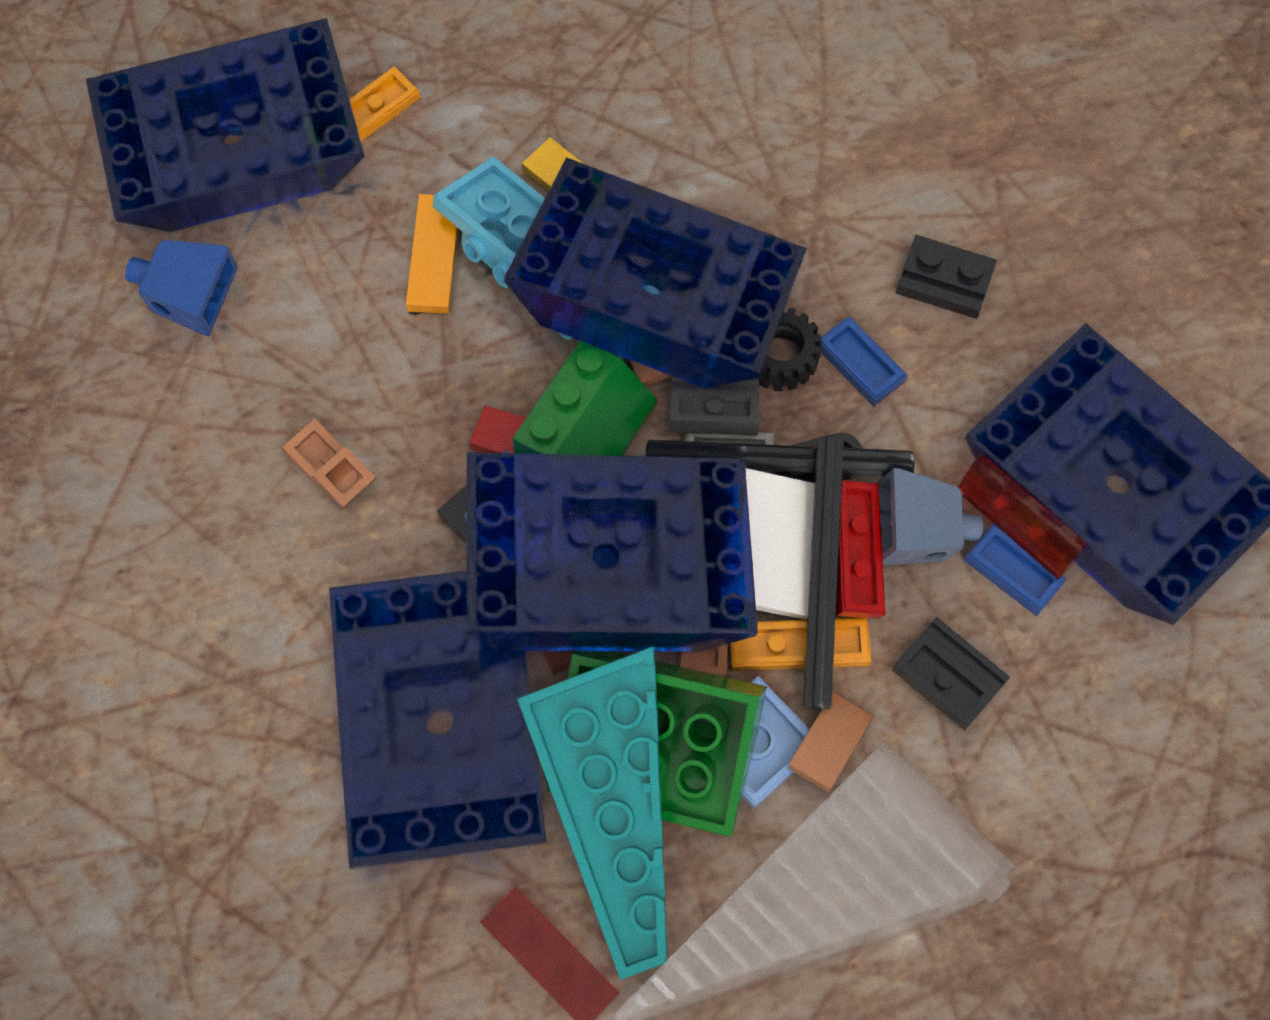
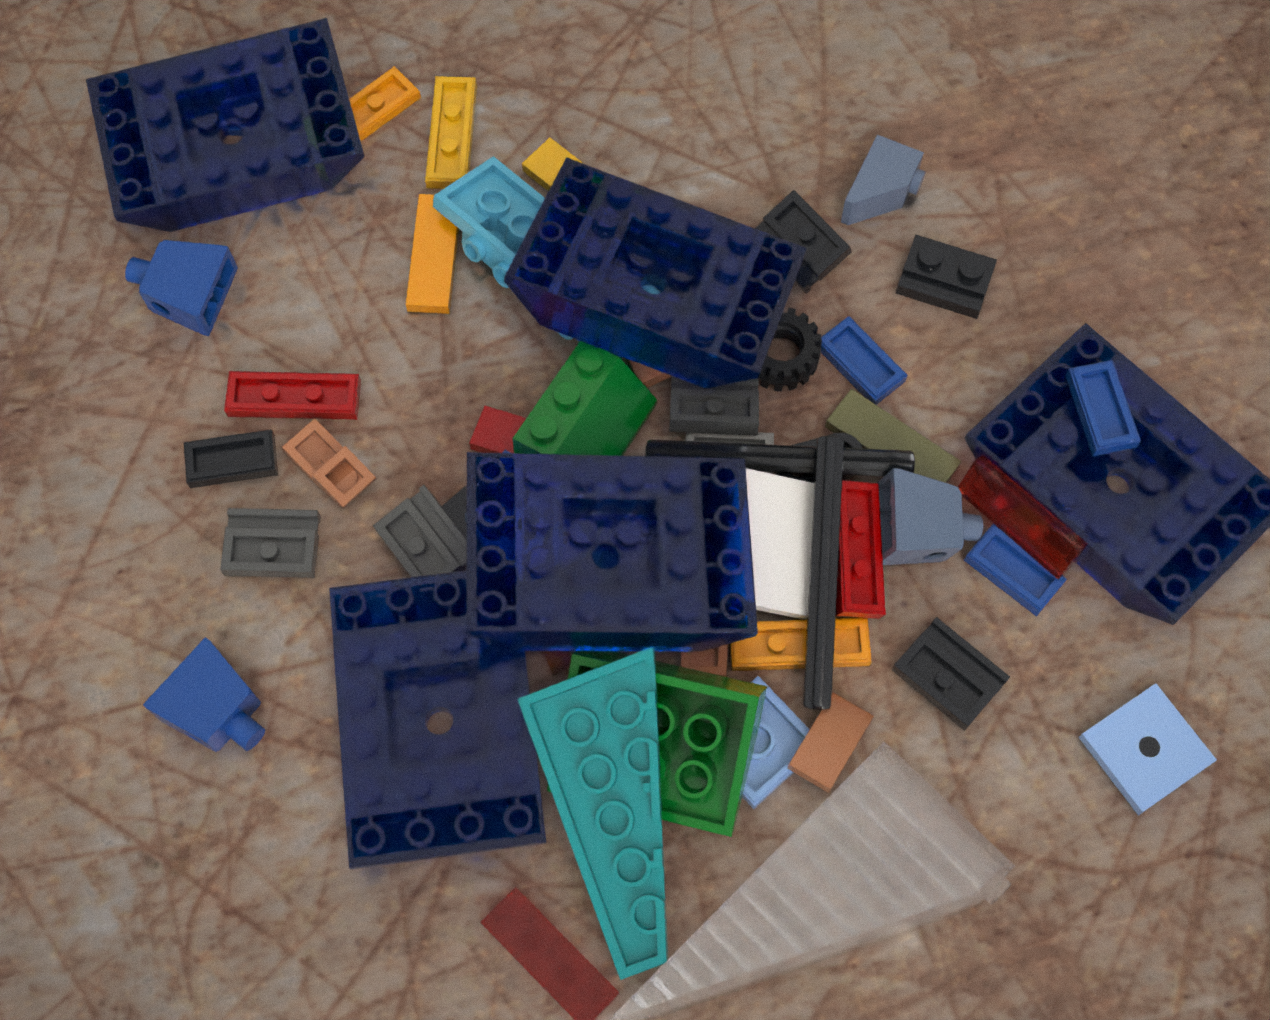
none -> blue torso [143,637,265,752]
none -> black tile [184,429,278,488]
none -> dark grey plate [220,508,321,578]
none -> red tile [224,371,361,420]
none -> dark grey plate [373,485,480,597]
none -> yellow tile [425,76,477,189]
none -> black plate [749,190,852,294]
none -> olive tile [825,389,961,483]
none -> sand blue slope [841,135,926,225]
none -> blue tile [1065,360,1141,456]
none -> light blue tile [1078,683,1217,815]

